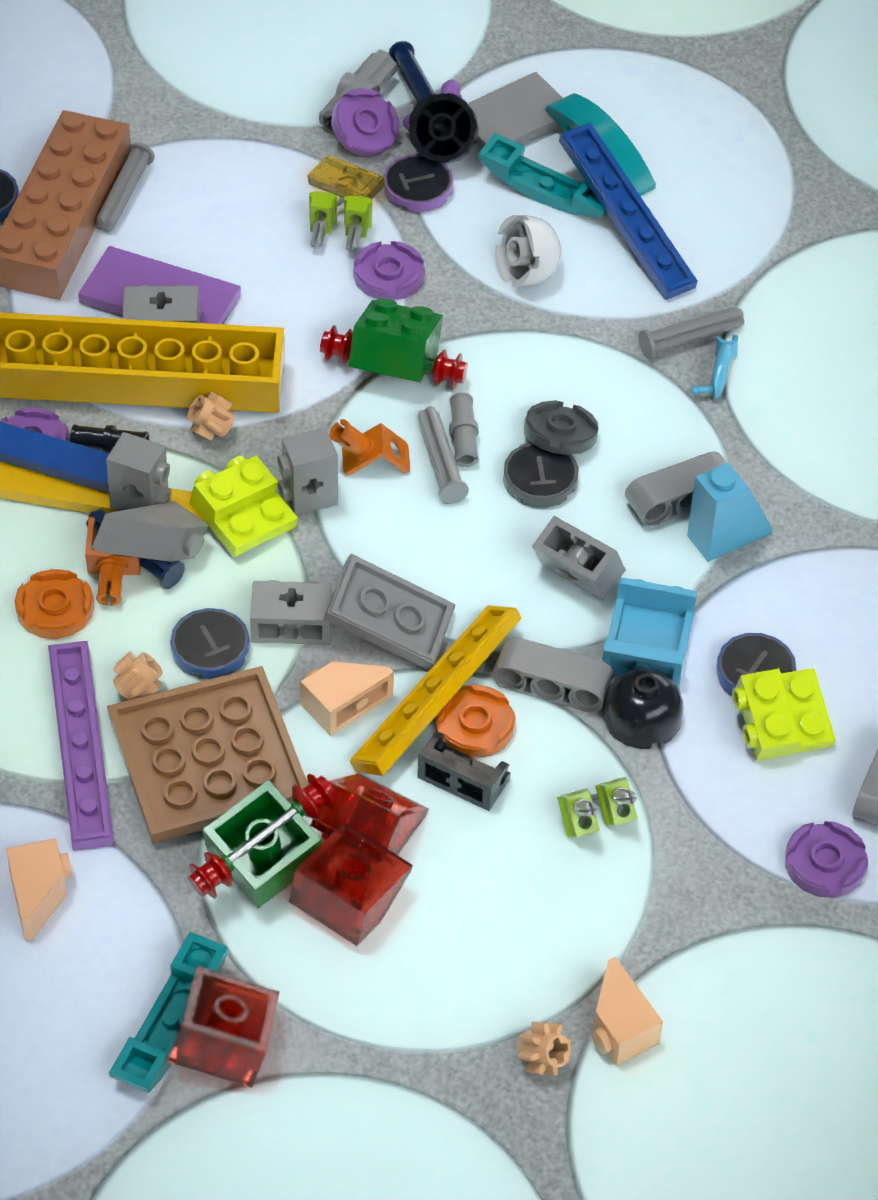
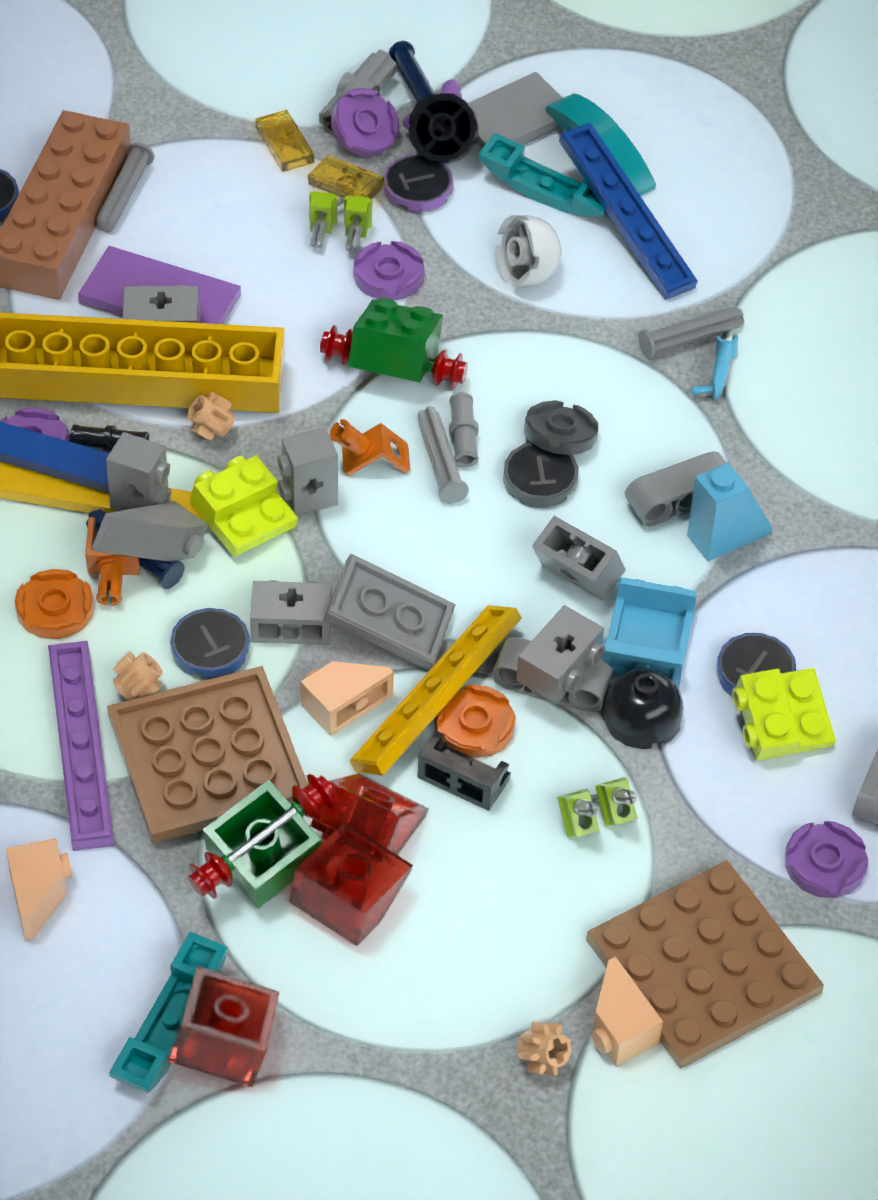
none -> clear yellow plate [255,109,314,172]
none -> light grey brick [516,605,605,704]
none -> medium nougat plate [586,860,824,1069]

